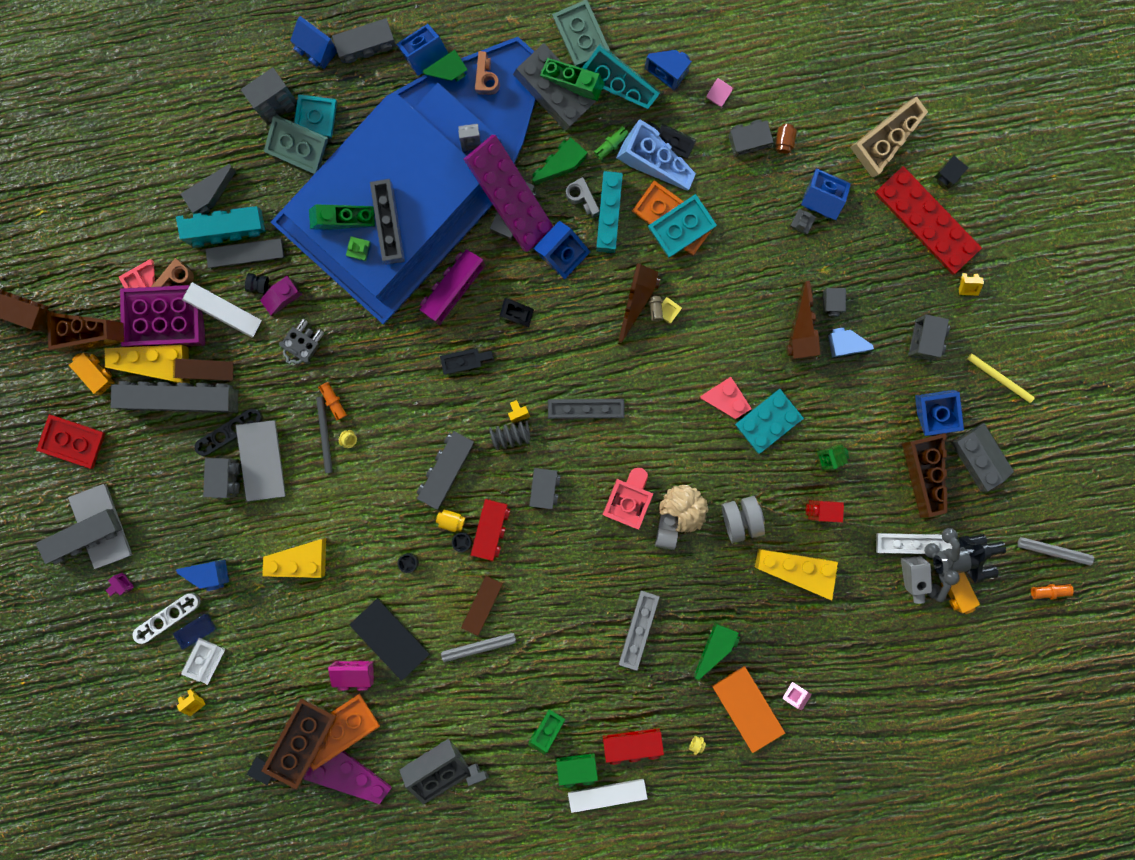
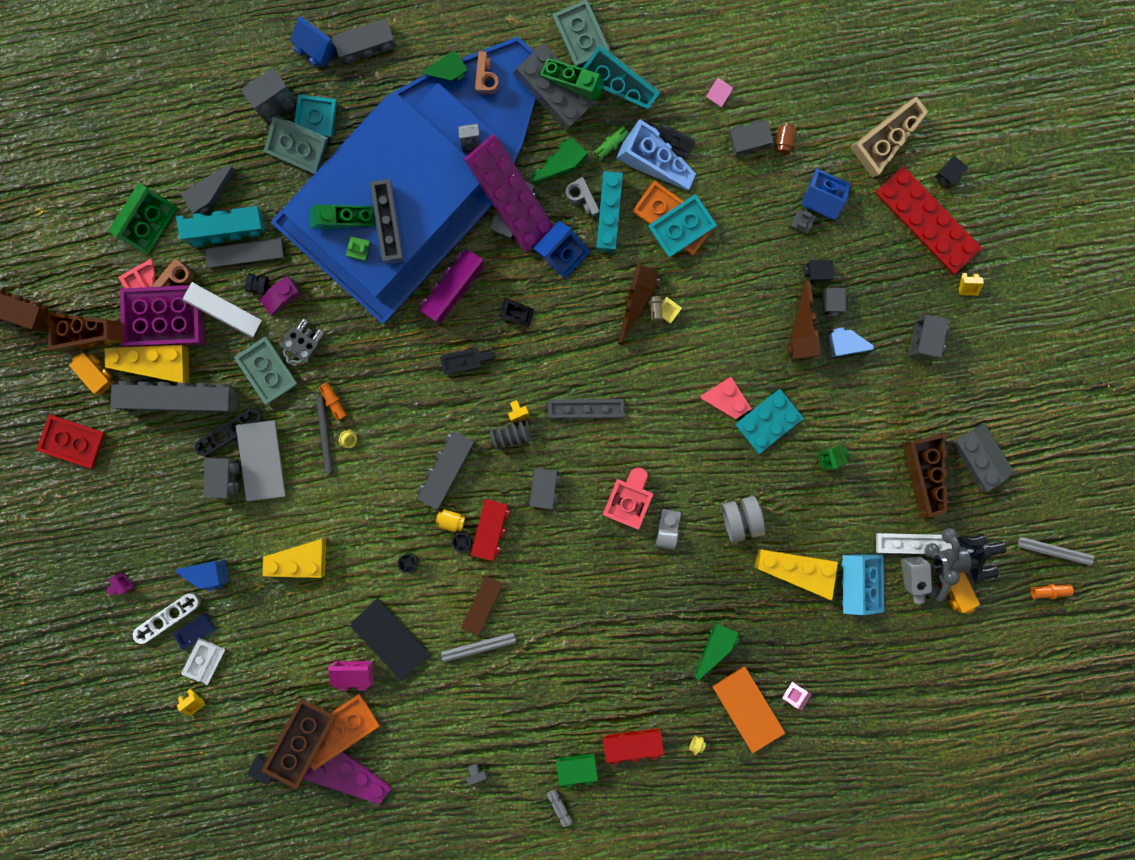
dark grey brick [35,509,122,565] -> none
light grey tile [68,484,132,569] -> none
reddish brown tile [173,358,233,381] -> none
blue slope [396,24,449,76] -> none
dark grey slope [399,739,471,805] -> none
green plate [528,709,566,755] -> none
white tile [568,779,647,813] -> none
light grey plate [619,590,660,670] -> none
blue slope [644,50,692,91] -> none
tan hair [659,485,708,533] -> none
red brick [805,500,844,522] -> none
blue slope [915,390,964,436] -> none
light yellow bar [967,353,1035,403] -> none
none -> green slope [108,183,178,255]
none -> sand green plate [234,336,298,405]
none -> light grey axle [547,789,572,827]
none -> black brick [804,260,834,282]
none -> medium azure slope [842,554,884,615]

